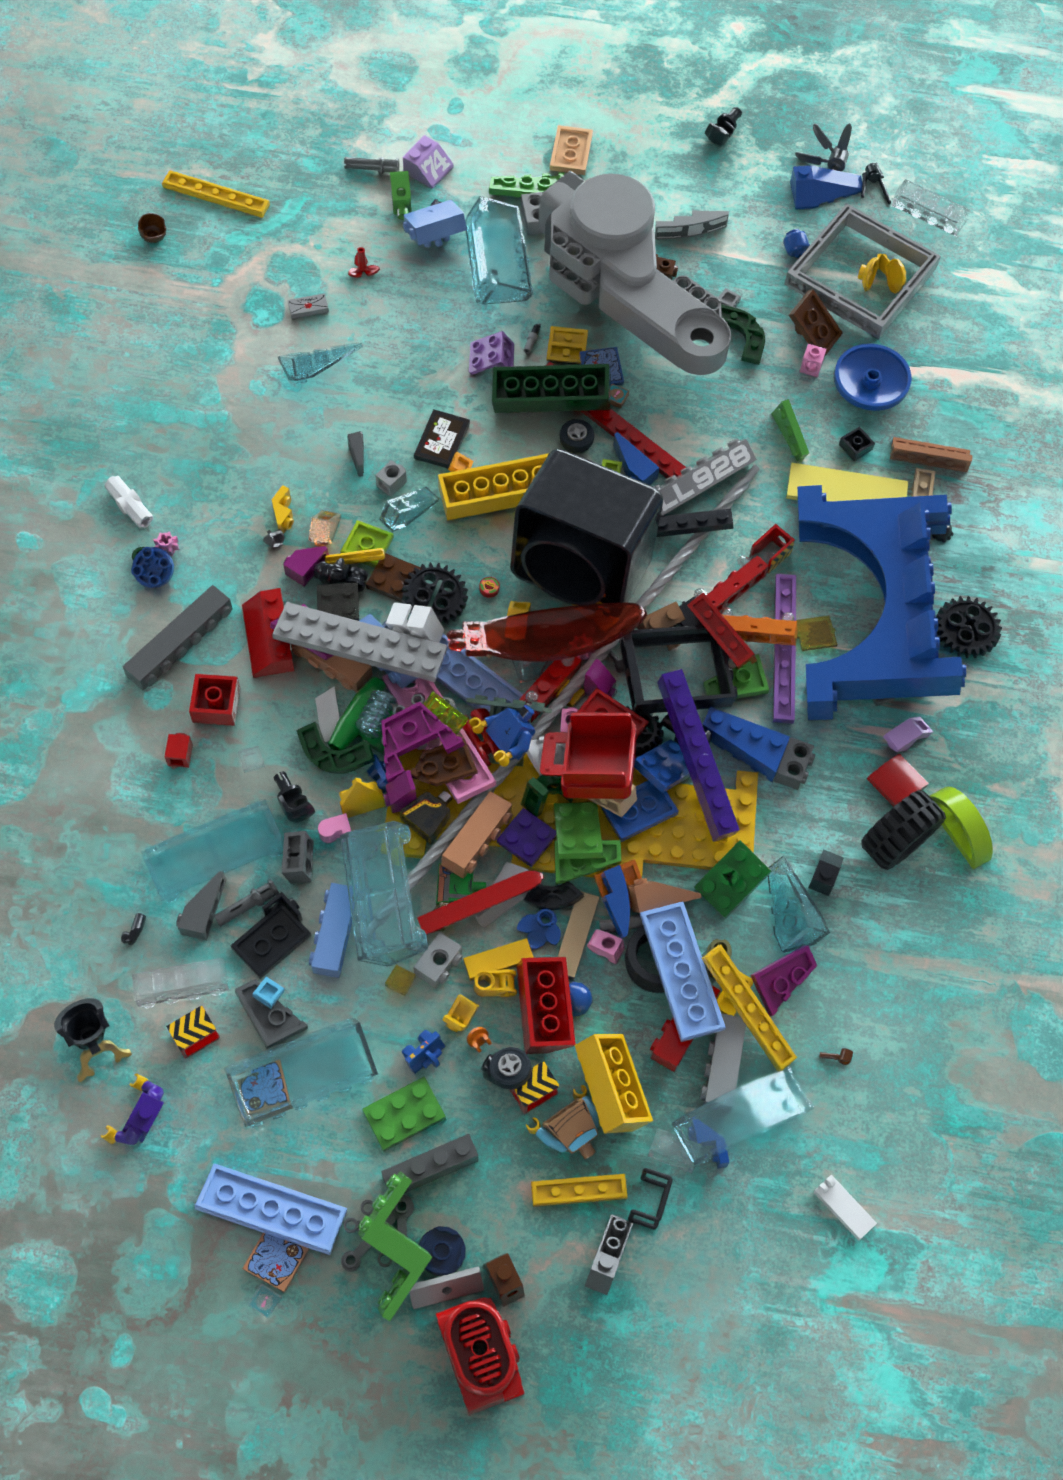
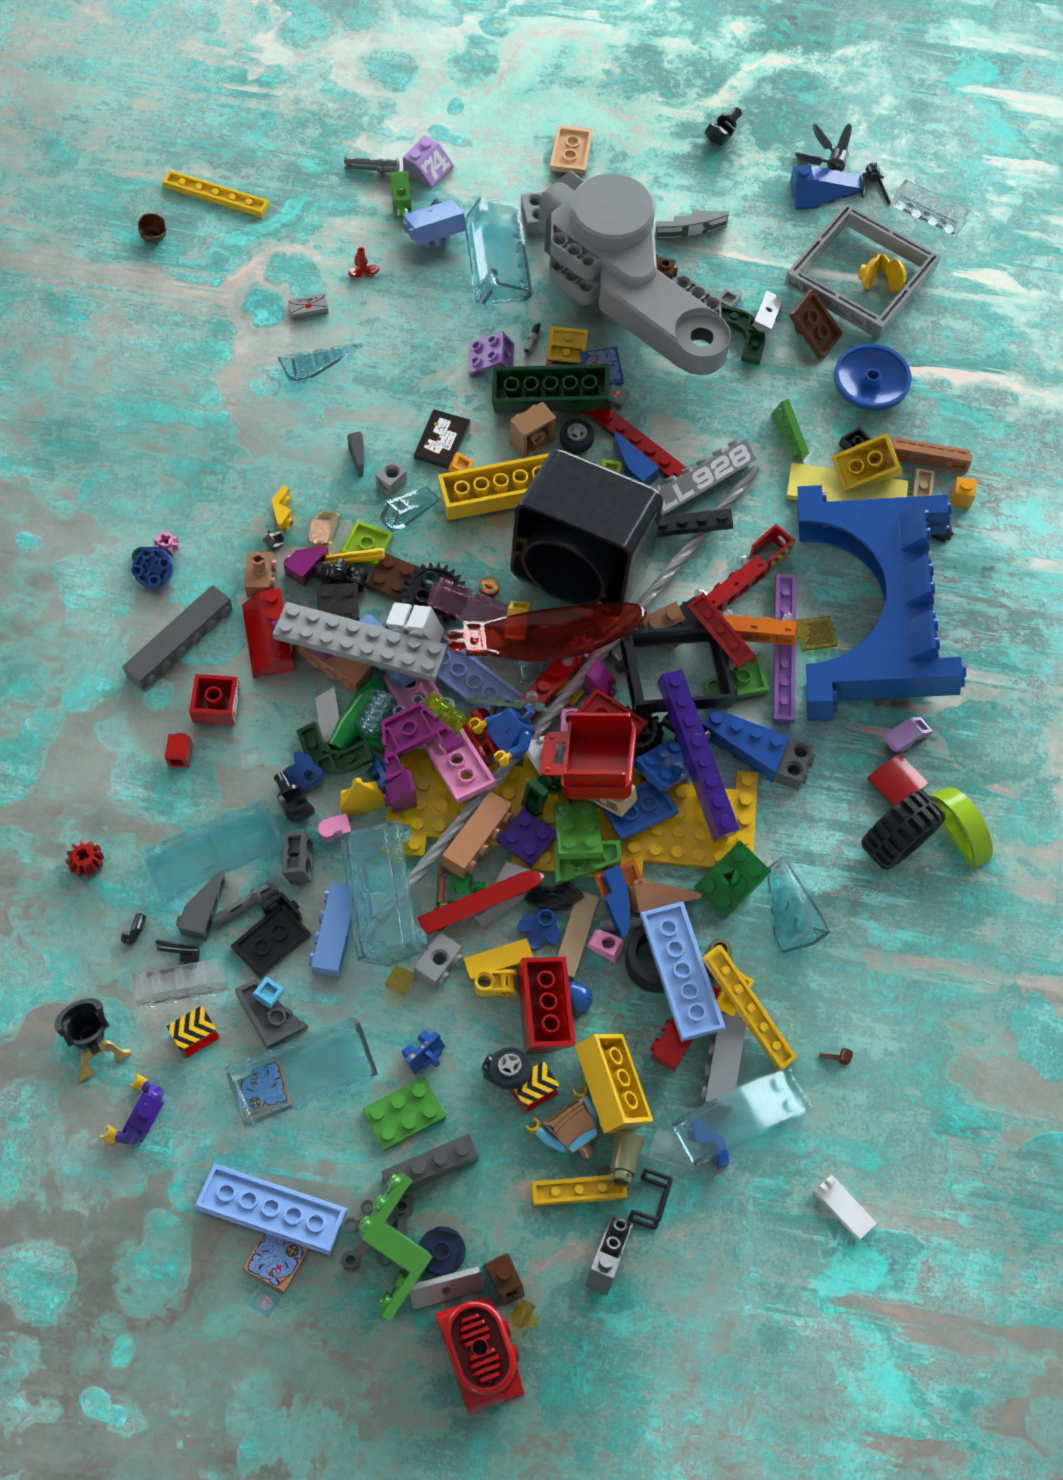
white piece [104,476,153,528] -> none
clear smoke torso [400,791,452,845] -> none
reddish brown tile [411,738,478,787] -> none
yellow bracket [442,994,480,1032] -> none
orange plate [467,1027,492,1053] -> none
bright green wing [489,172,564,197] -> none
magenta wing [750,945,817,1016] -> none
blue head [783,229,810,259] -> none
bright pink brick [800,344,826,378] -> none
black slope [808,849,844,896] -> none
black gear [936,596,1002,659] -> none
none -> red gear [65,840,104,878]
none -> black plant [147,940,200,977]
none -> medium nougat brick [245,552,277,597]
none -> blue plate [283,752,323,794]
none -> clear pink windscreen [426,577,508,635]
none -> clear yellow tile [508,1300,540,1328]
none -> medium nougat brick [510,401,556,458]
none -> olive plant [609,1131,644,1188]
none -> tile [752,291,783,334]
none -> yellow slope [831,433,904,492]
none -> light orange brick [950,477,977,509]

